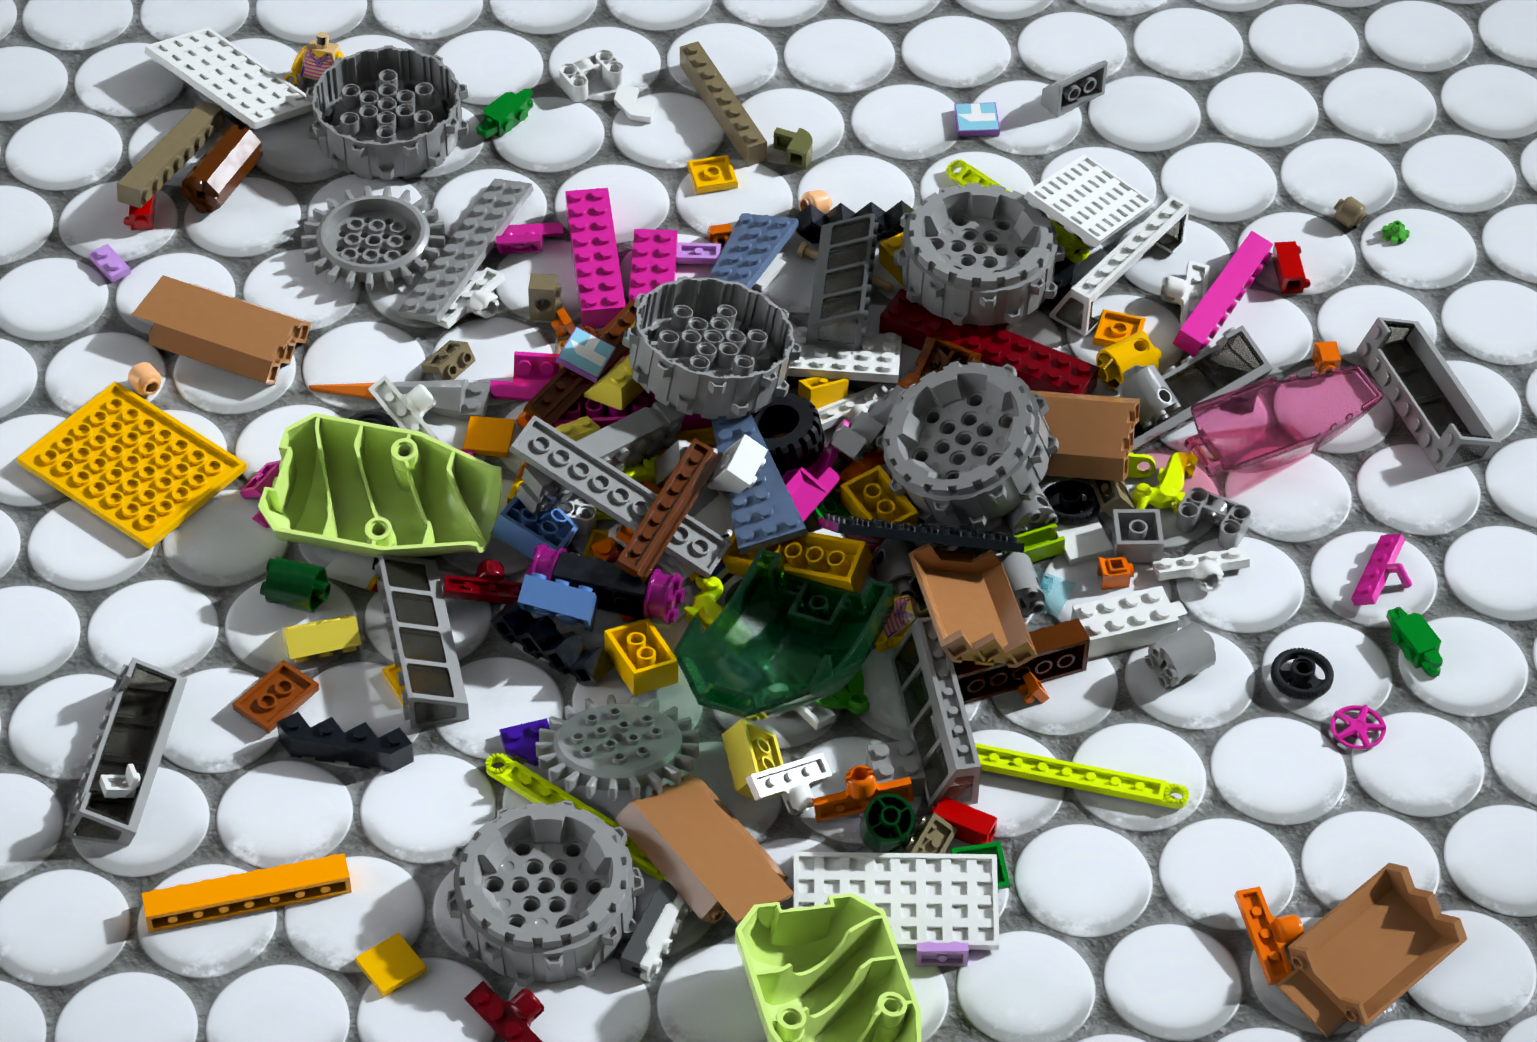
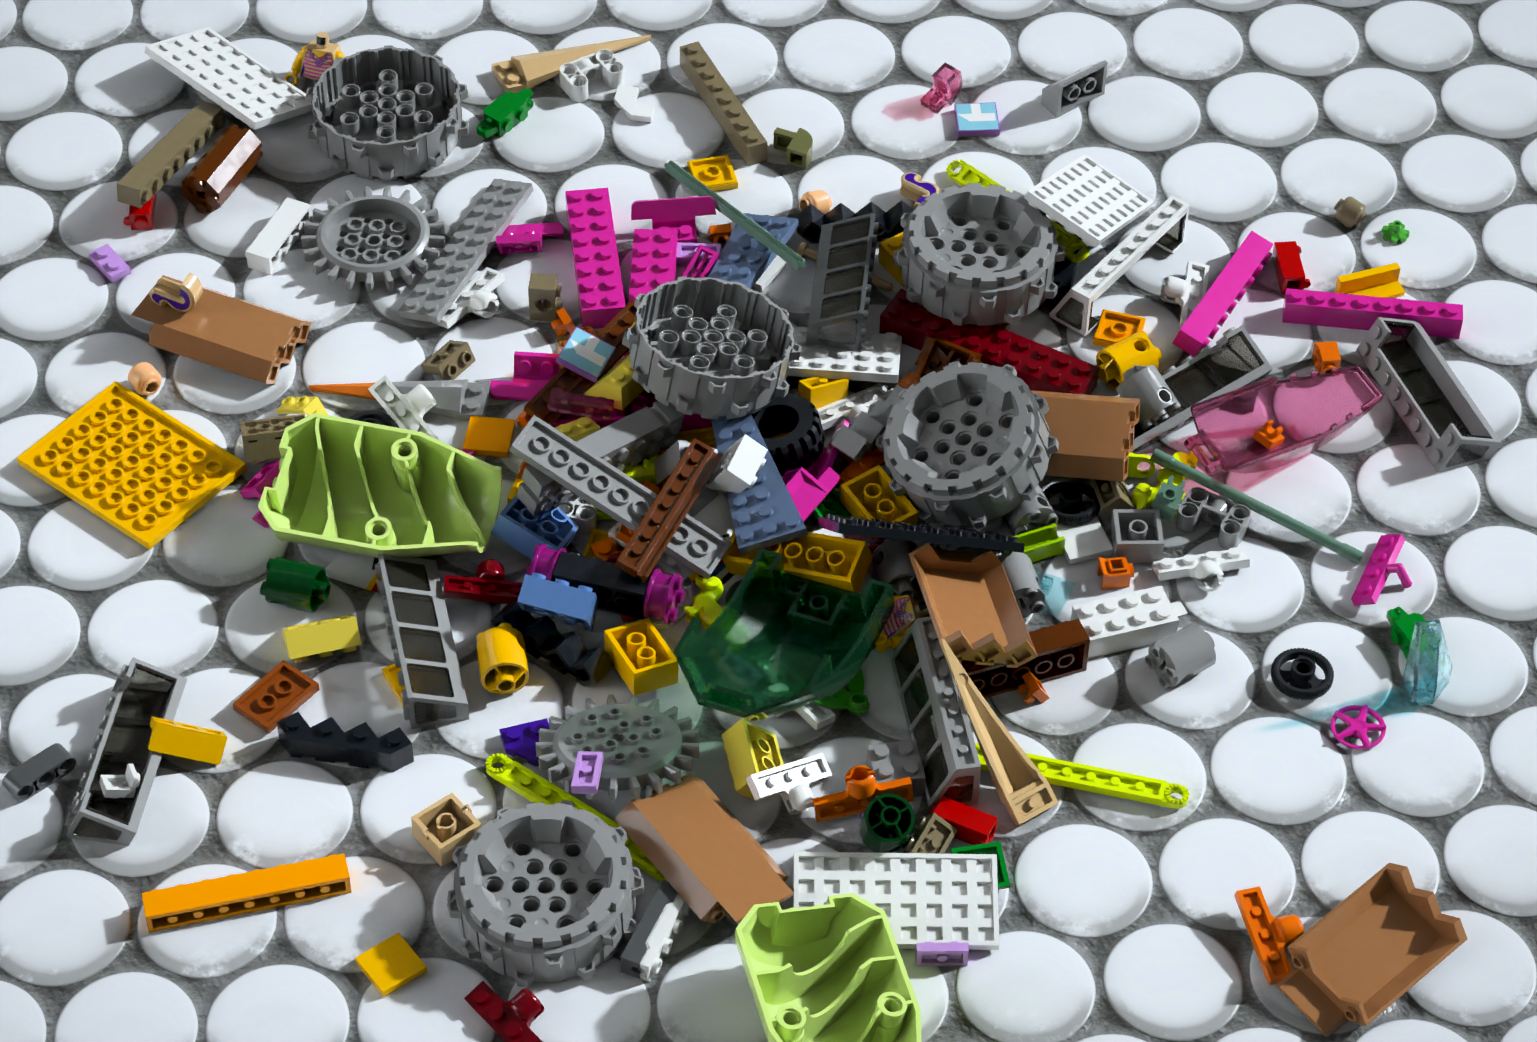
none -> dark grey beam [2,743,76,802]
none -> yellow panel [148,716,227,765]
none -> tan animal [149,273,203,312]
none -> dark tan piece [239,413,309,464]
none -> white brick [245,197,312,275]
none -> light yellow bracket [276,396,328,415]
none -> tan brick [411,793,482,867]
none -> yellow cylinder [476,623,529,694]
none -> tan plate [491,35,651,93]
none -> clear pink plate [547,387,614,420]
none -> lavender plate [571,751,604,794]
none -> dark pink plate [631,196,716,243]
none -> sand green axle [664,161,806,270]
none -> dark pink tile [681,245,719,278]
none -> tan animal [900,172,939,210]
none -> clear pink brick [920,62,962,114]
none -> tan plate [939,638,1058,826]
none -> sand green piece [1150,448,1364,565]
none -> sand green brick [1151,475,1186,522]
none -> orange tile [1252,420,1285,450]
none -> dark pink brick [1282,288,1463,339]
none -> yellow panel [1335,263,1405,298]
none -> clear light blue wedge [1401,619,1453,707]

